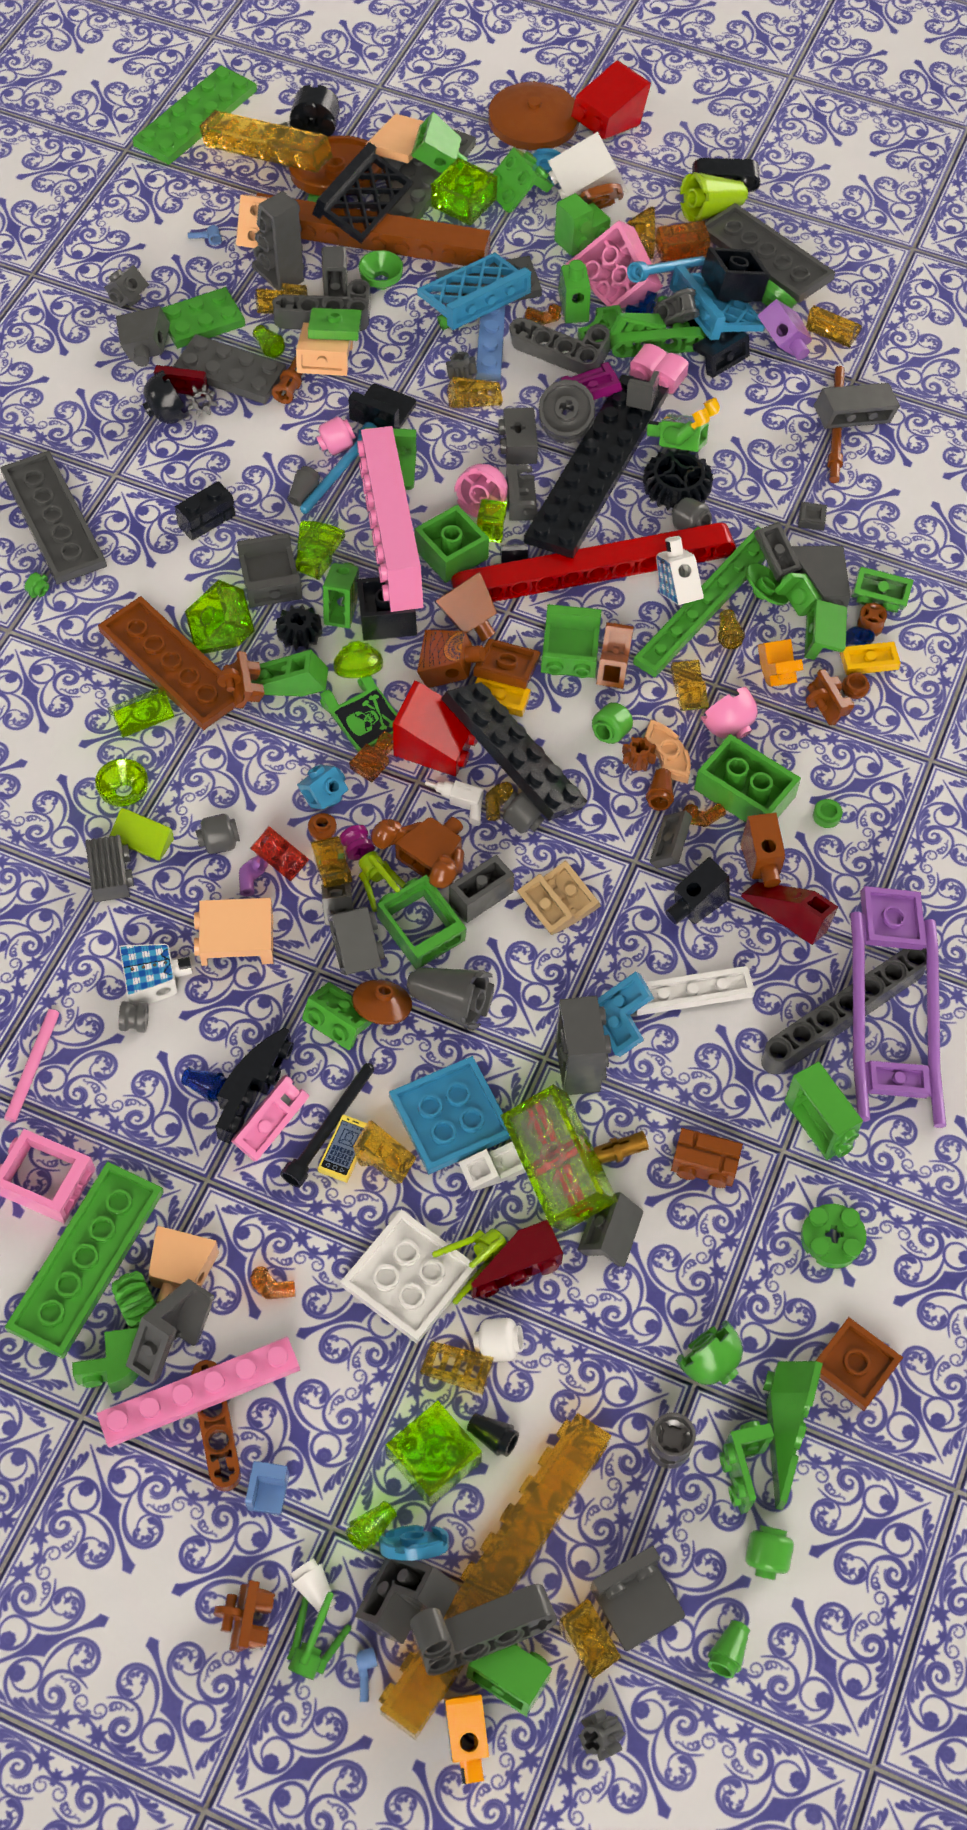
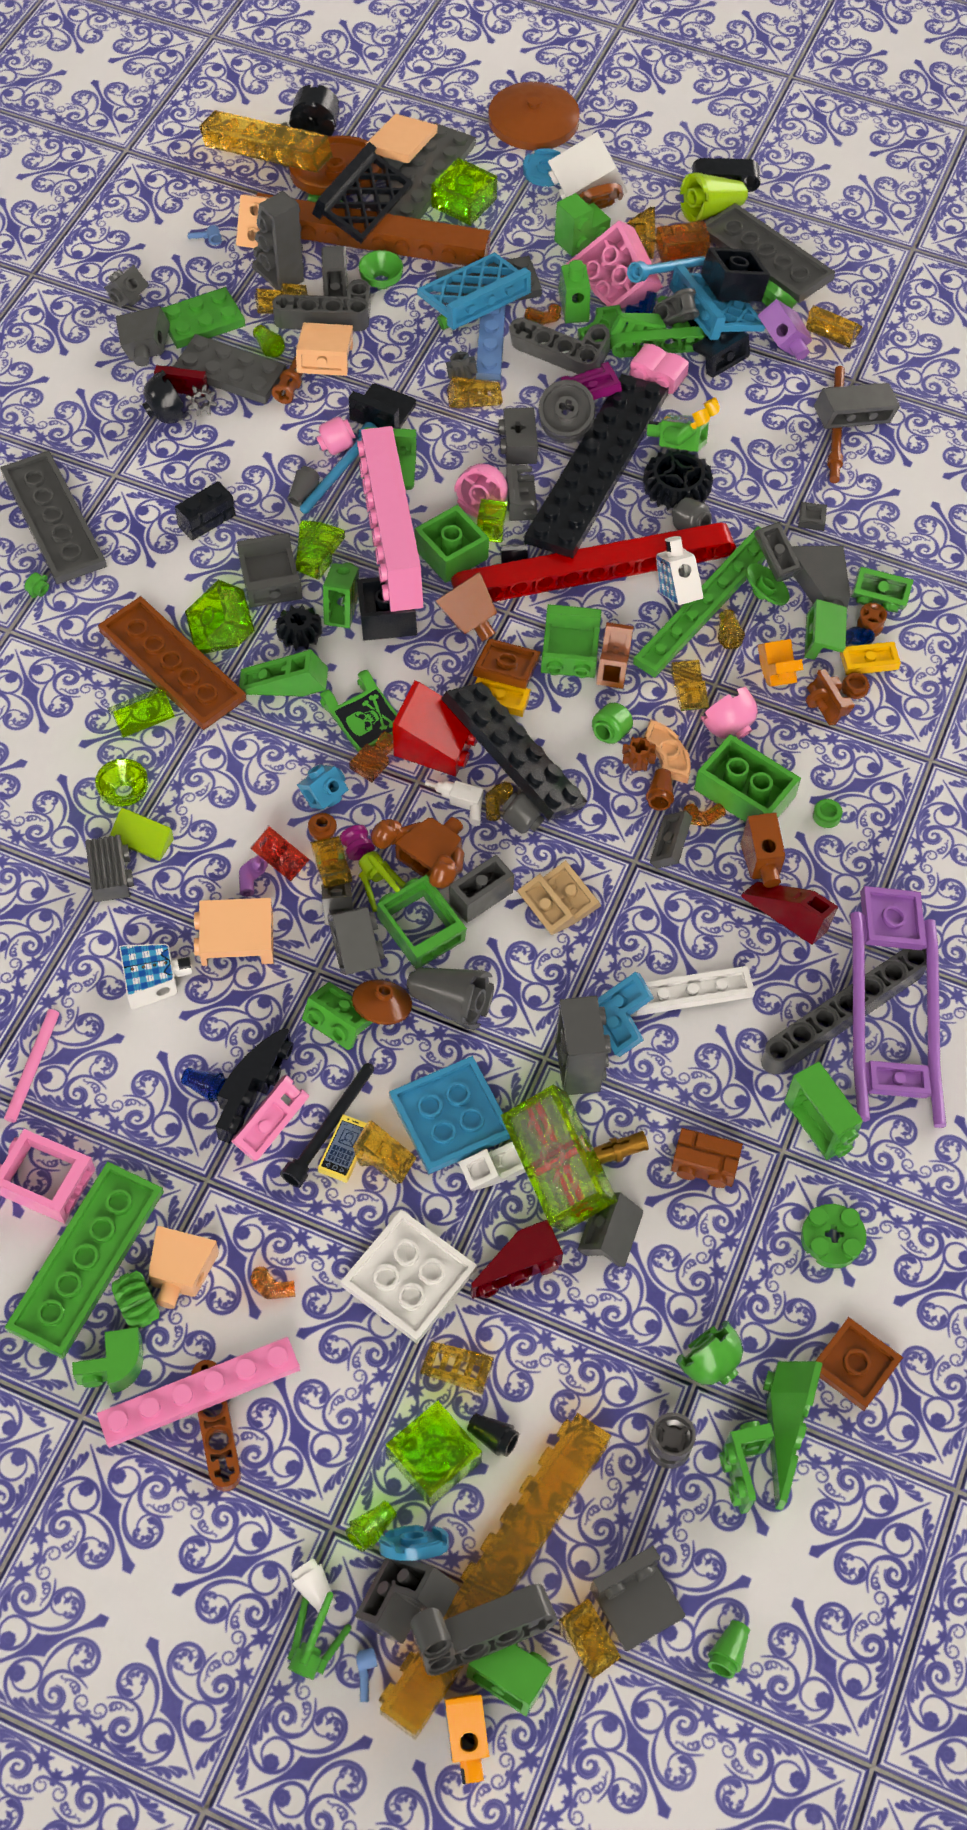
dark grey wheel [118,1001,149,1033] -> none
dark grey panel [126,1279,214,1384] -> none
bright green plate [132,65,257,165] -> none
dark grey head [195,814,240,855] -> none
dark orange hips [213,1580,275,1652] -> none
dark orange hips [216,651,264,709] -> none
medium blue panel [245,1461,289,1515] -> none
bright green plate [308,308,361,341] -> none
clear neon green piece [333,641,383,678] -> none
bright green torso [411,112,468,173] -> none
dark orange torso [417,630,485,688] -> none
lime plant [432,1228,507,1305] -> none
white head [473,1318,524,1363] -> none
bright green bracket [485,147,554,213] -> none
red slope [571,60,651,139] -> none
dark grey gear [578,1709,625,1761] -> none
dark grey panel [626,371,659,411] -> none
black torso [665,857,730,925] -> none
bright green head [745,1525,794,1580] -> none
bright green bracket [774,573,822,616] -> none

